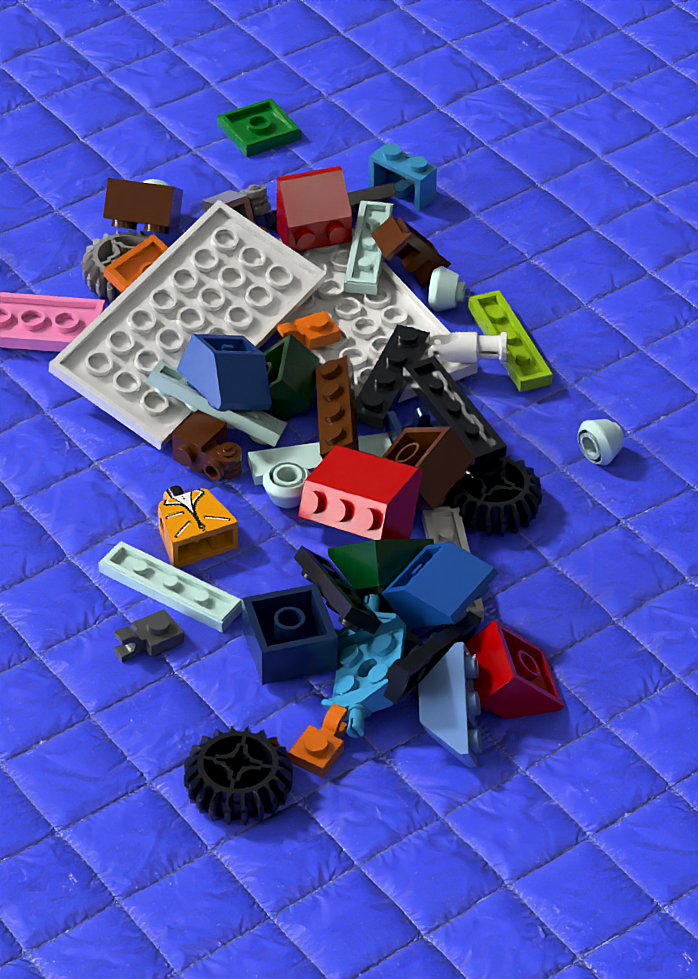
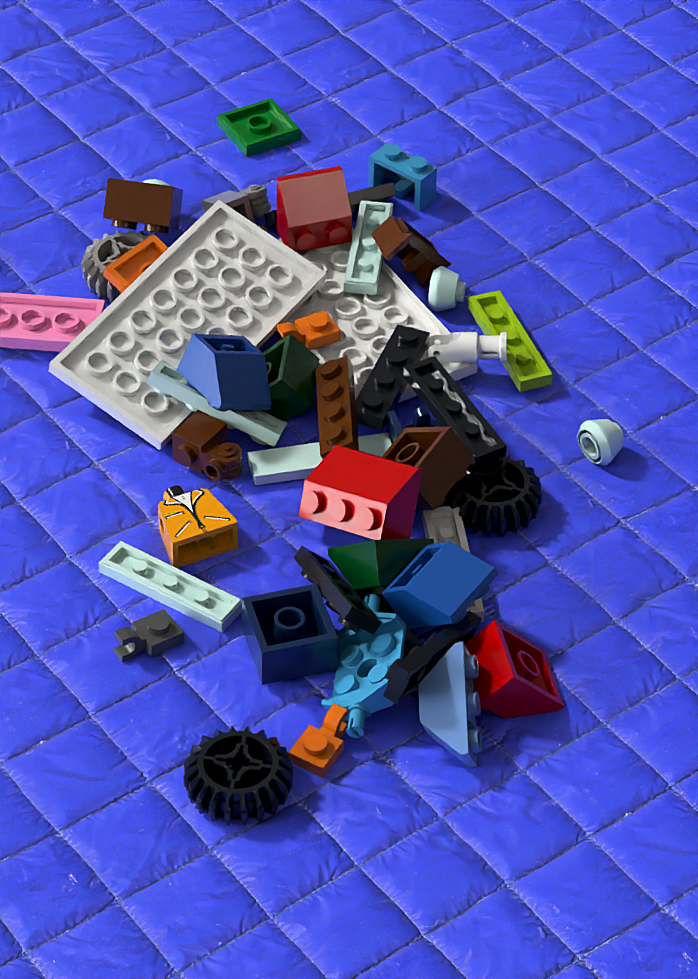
light aqua cone [263,461,311,508] -> none

